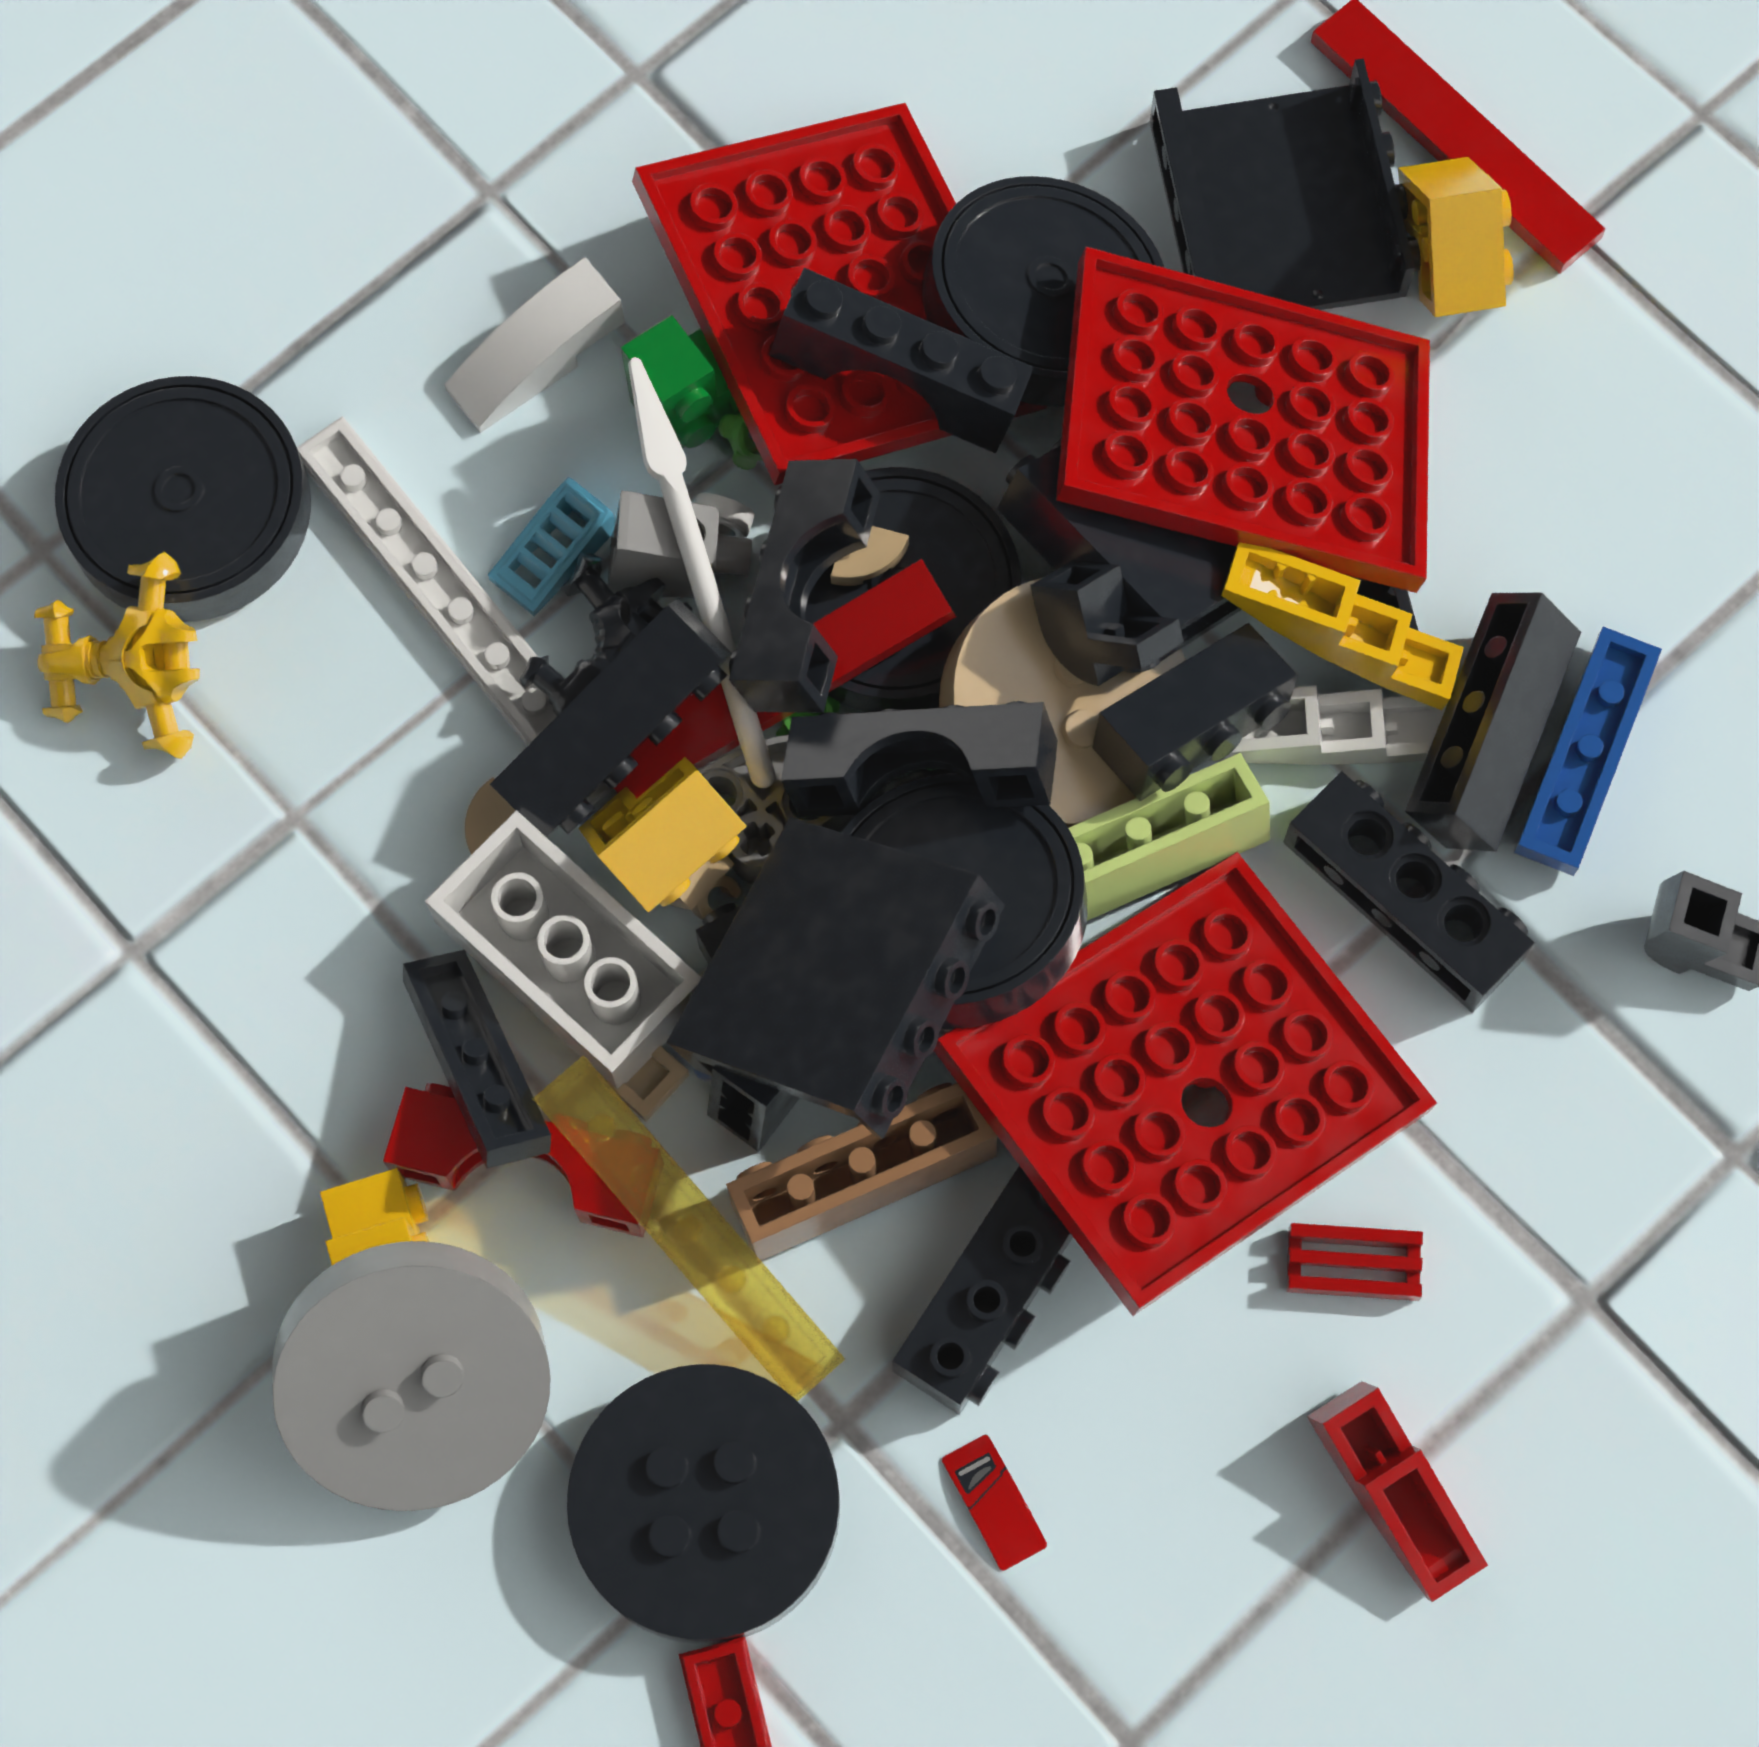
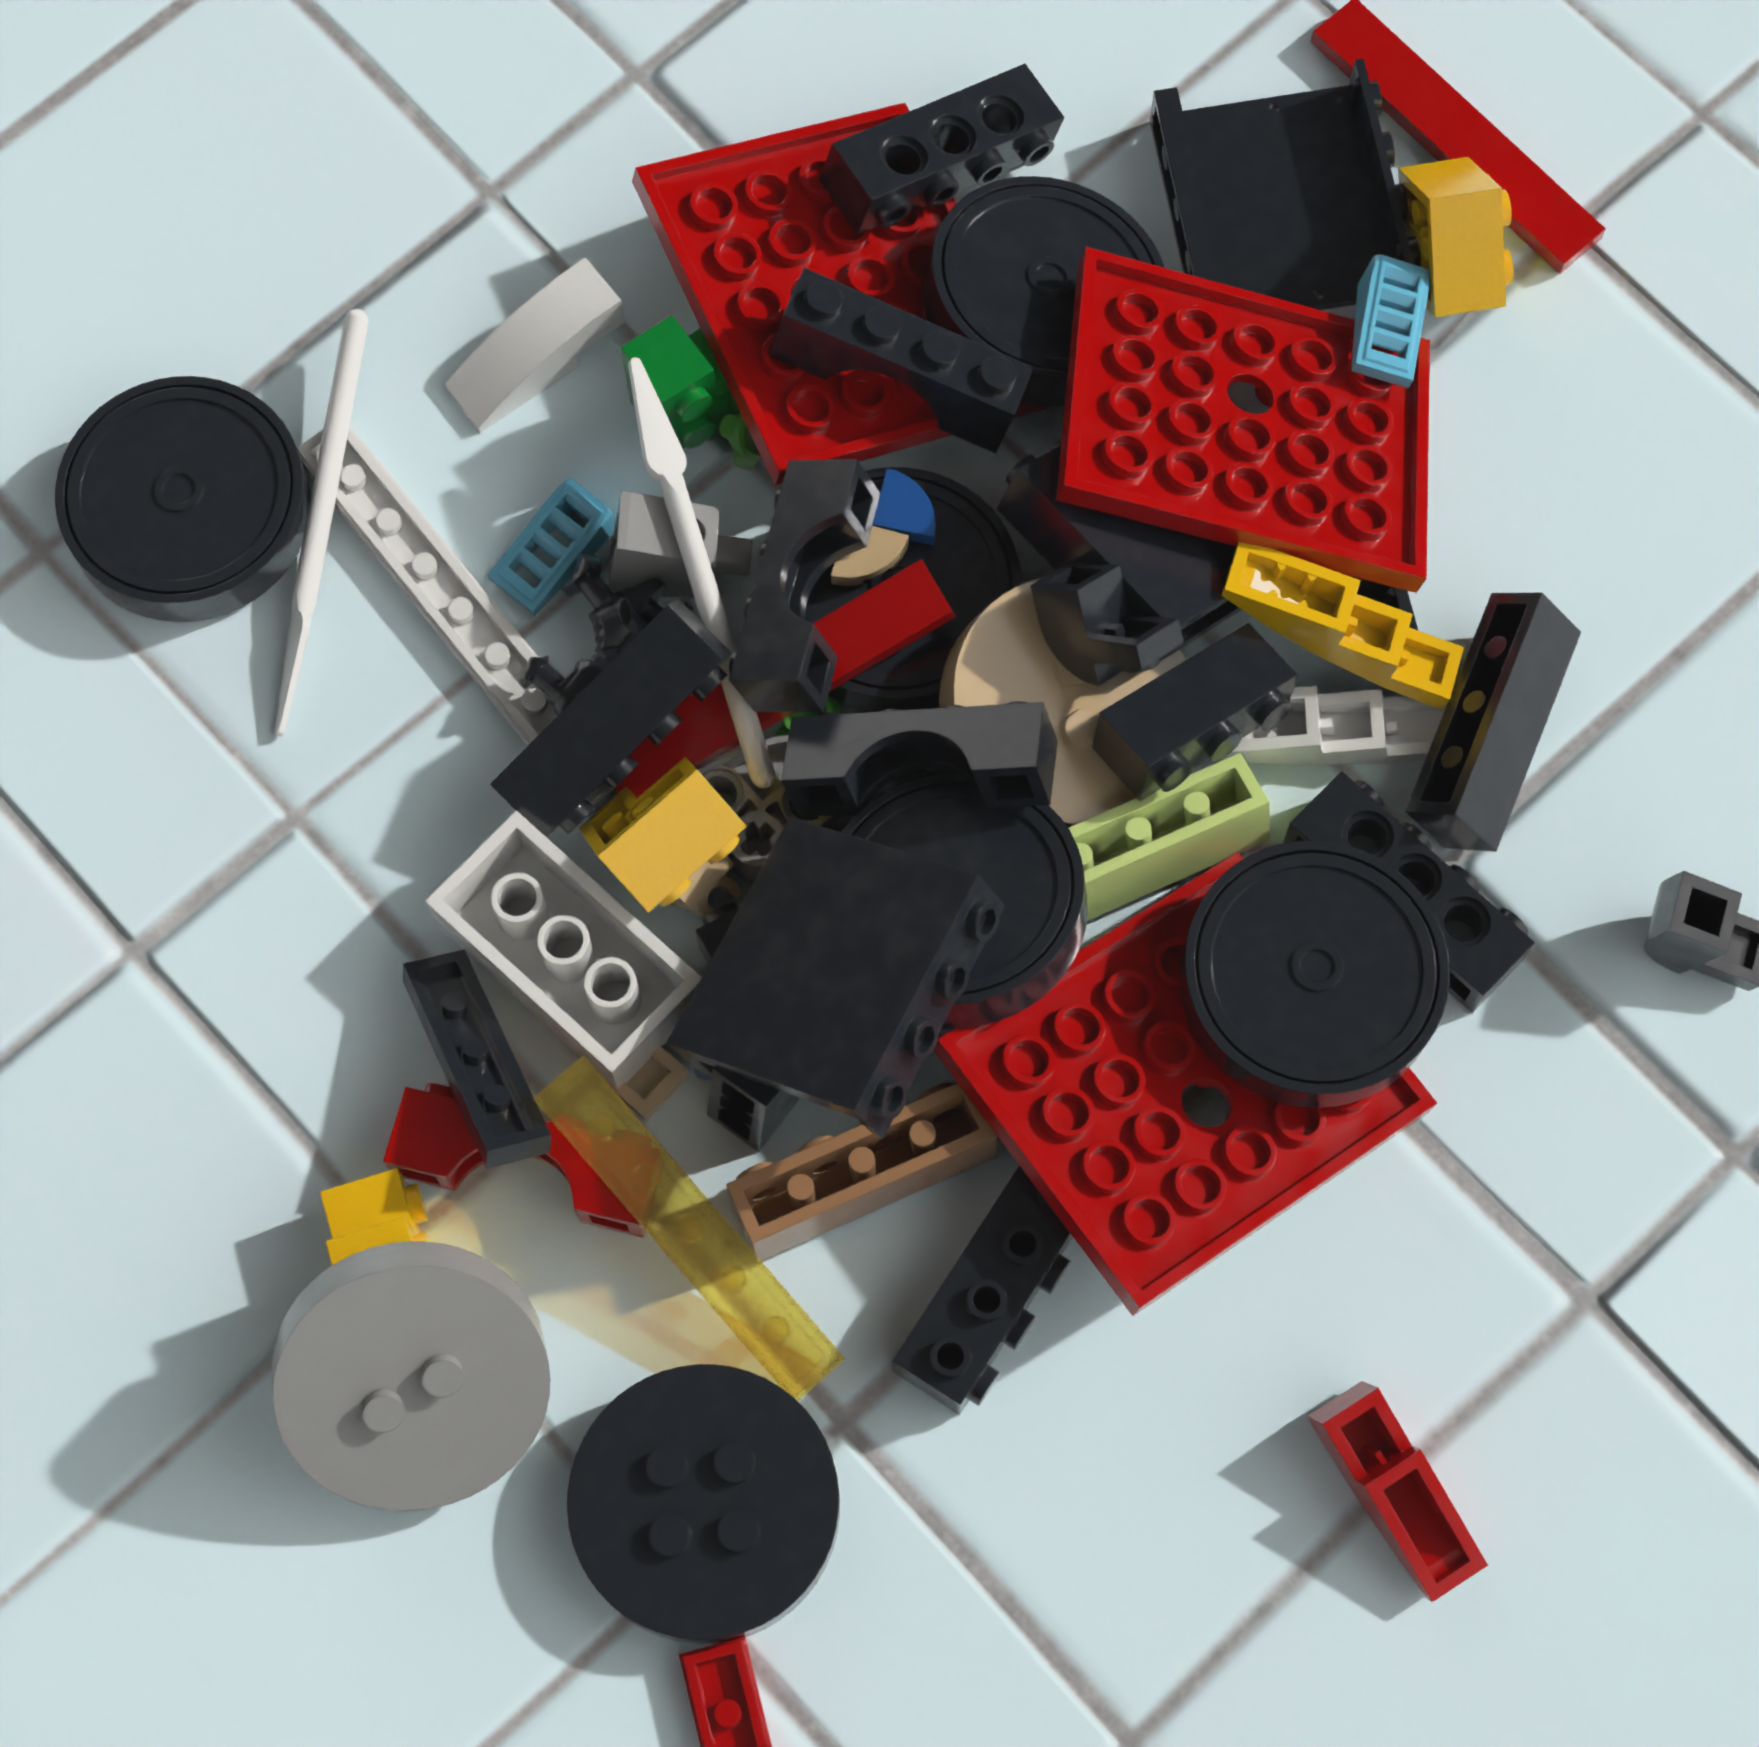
yellow piece [34,552,200,759] -> none
tan tile [465,777,515,855] -> none
white tile [694,493,755,538] -> none
red sticker [942,1435,1047,1571] -> none
red tile [1286,1223,1423,1301] -> none
blue plate [1514,626,1662,876] -> none
none -> white piece [275,309,368,737]
none -> black brick [819,63,1065,235]
none -> blue tile [873,468,936,546]
none -> black brick [1179,840,1450,1108]
none -> medium azure slope [1351,254,1430,388]

